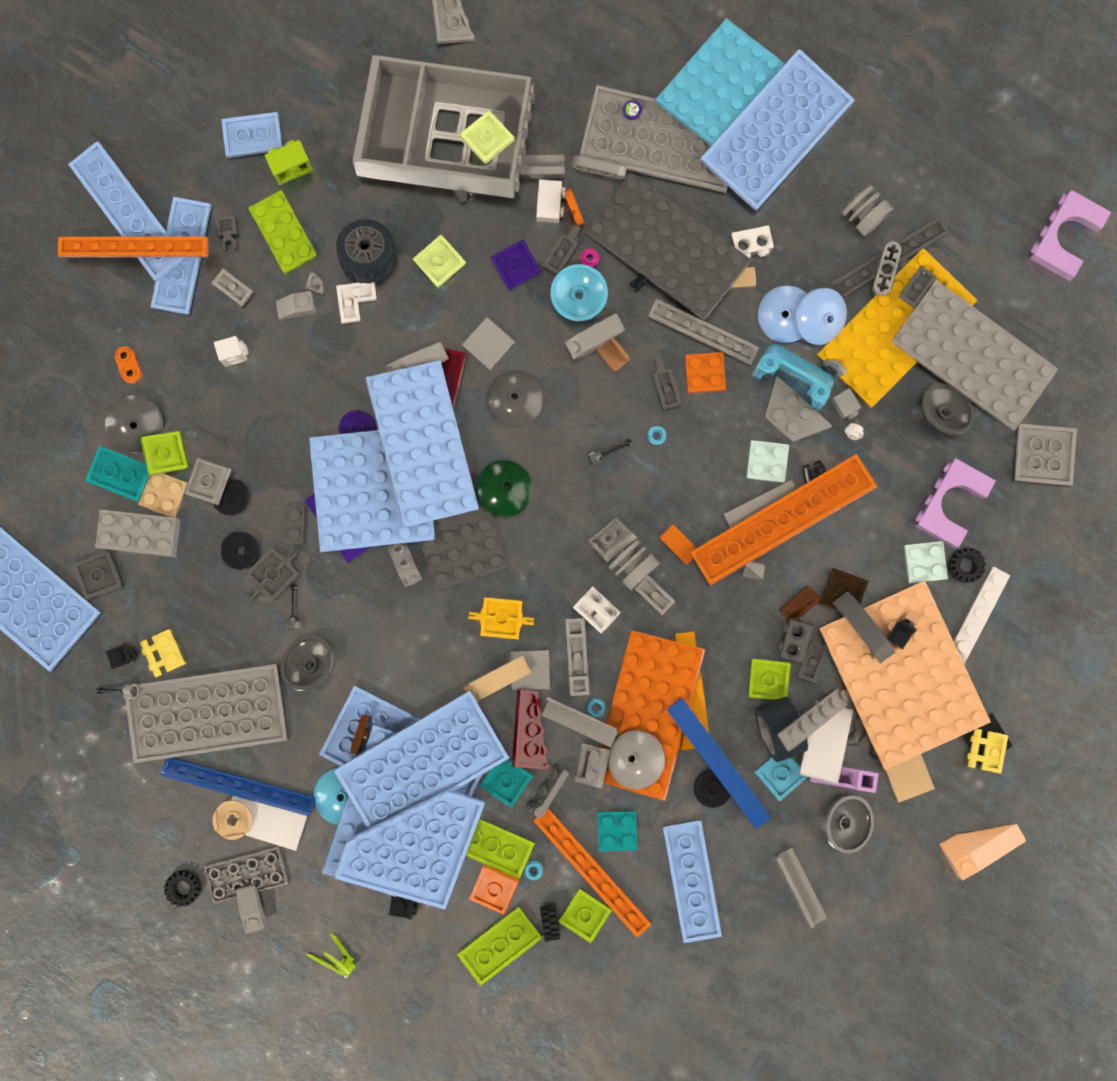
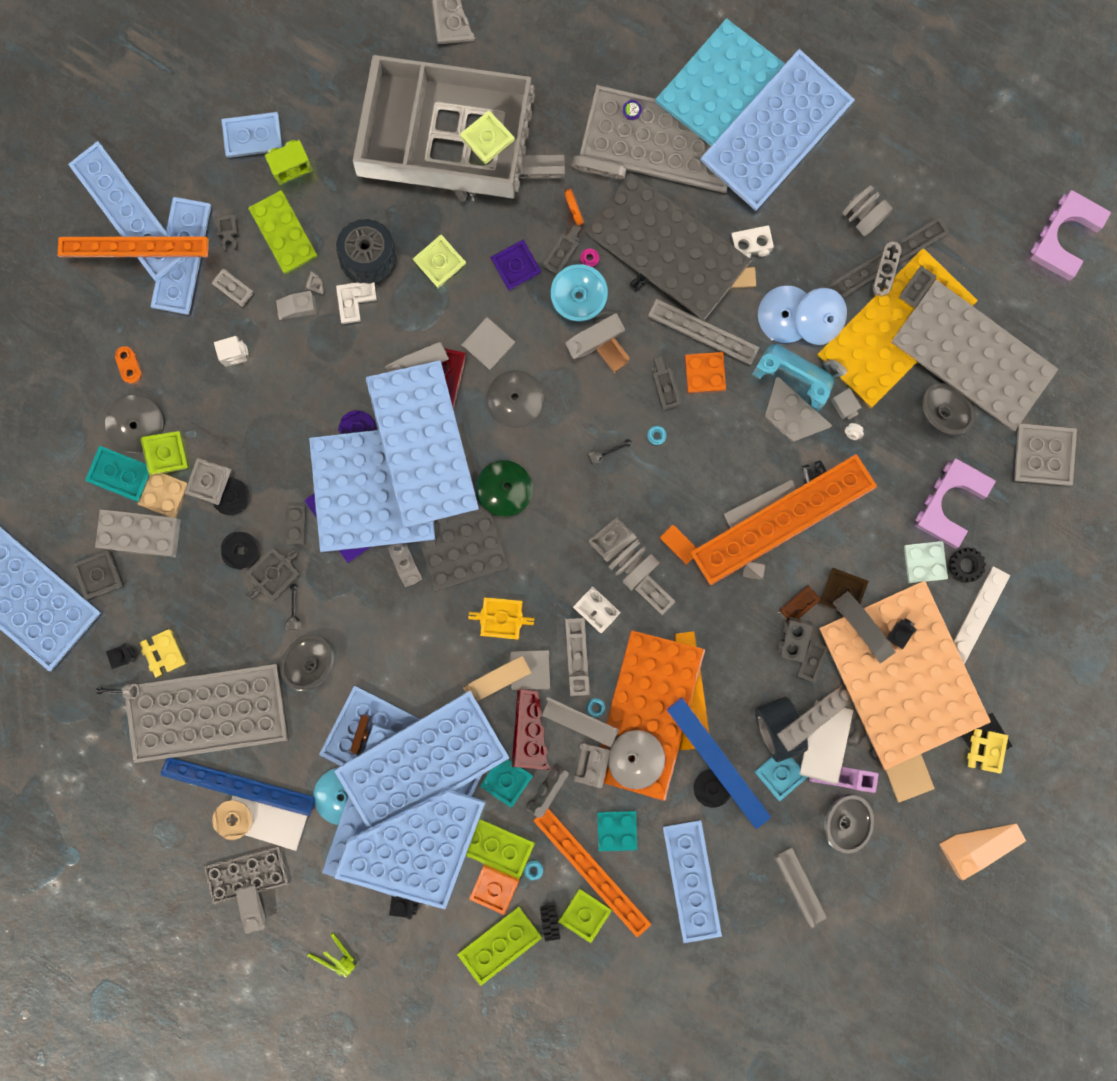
black tyre [164,870,201,907] -> none
white brick [536,180,565,223] -> none
light aqua plate [746,440,789,483] -> none
lime plate [748,659,791,700] -> none

